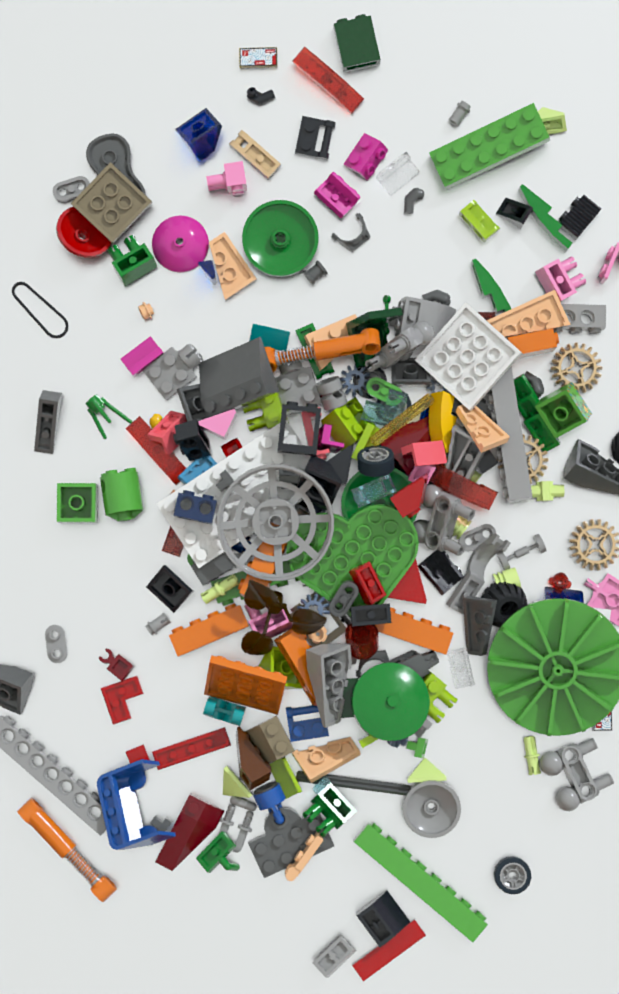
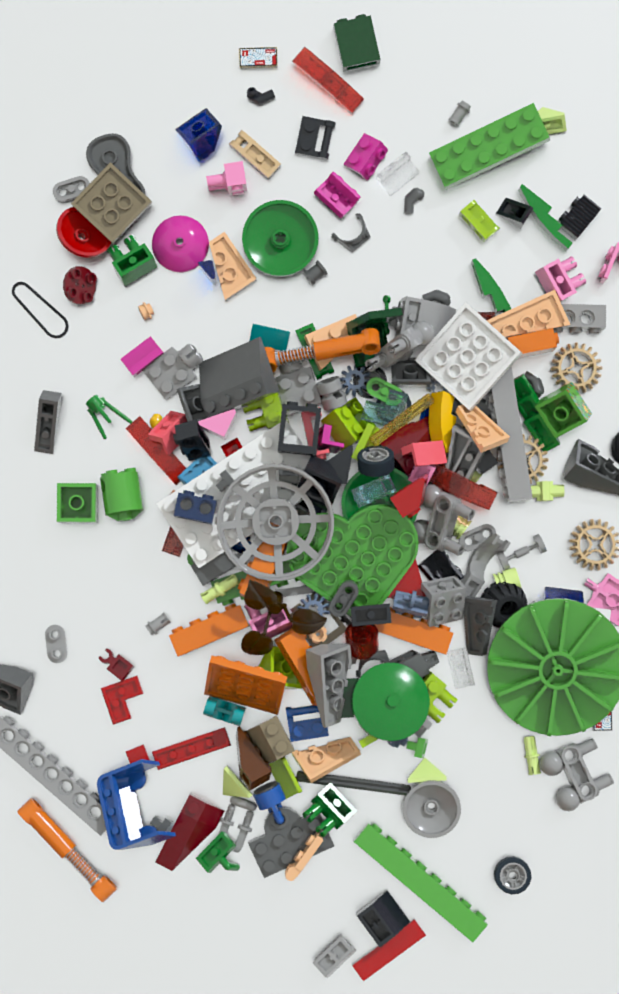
black slope [146,565,194,613] -> none
clear light blue tile [312,776,331,794] -> none
red slope [349,561,386,605] -> none
clear red plate [549,572,572,593] -> none
none -> dark red plate [63,266,97,304]
none -> light grey tile [276,586,314,597]
none -> sand blue hips [392,590,429,618]
none -> light grey bracket [421,575,466,627]

